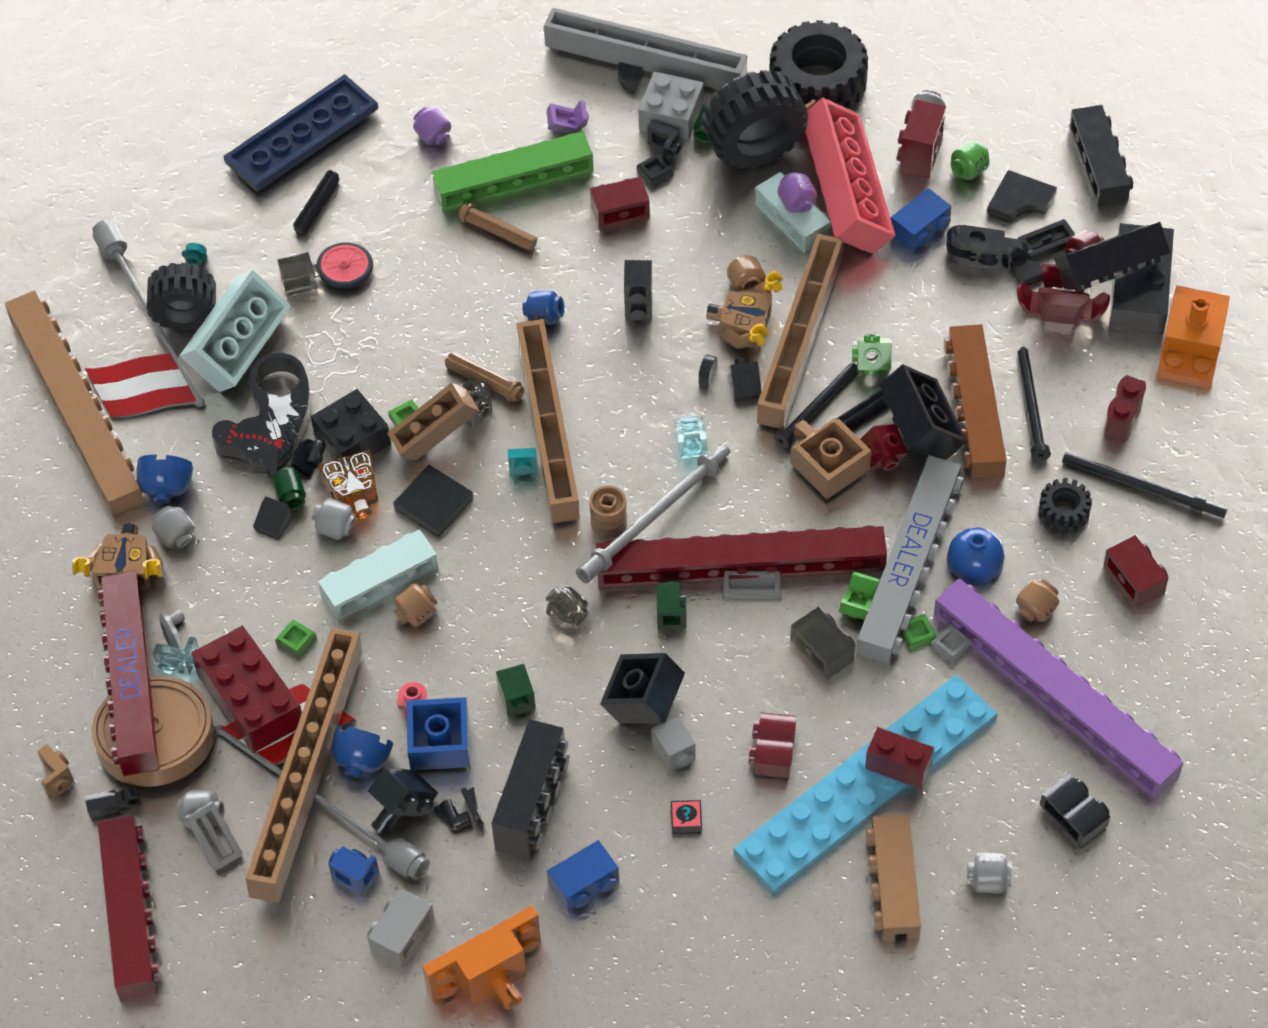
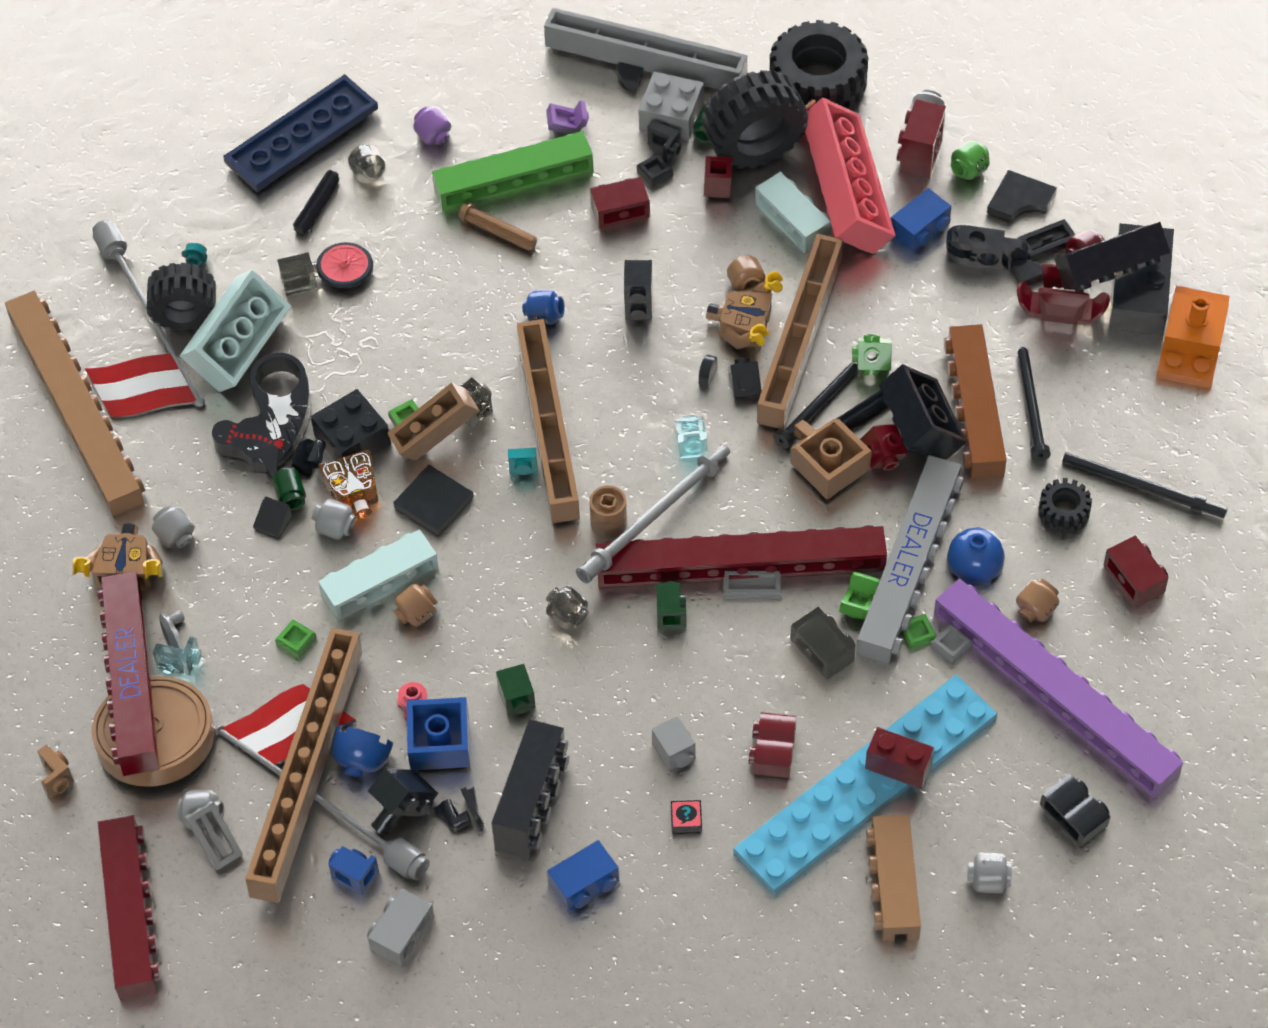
black bar [85,786,141,819] -> none
blue cylinder [136,454,193,503] -> none
dark red brick [191,625,302,753] -> none
orange brick [422,905,541,1010] -> none
medium nougat axle [445,353,524,402] -> none
black brick [600,653,685,724] -> none
medium lavender head [777,173,817,214] -> none
black brick [1069,104,1134,206] -> none
dark red brick [1104,375,1146,443] -> none
none -> clear smoke head [348,144,386,184]
none -> dark red brick [703,156,732,198]

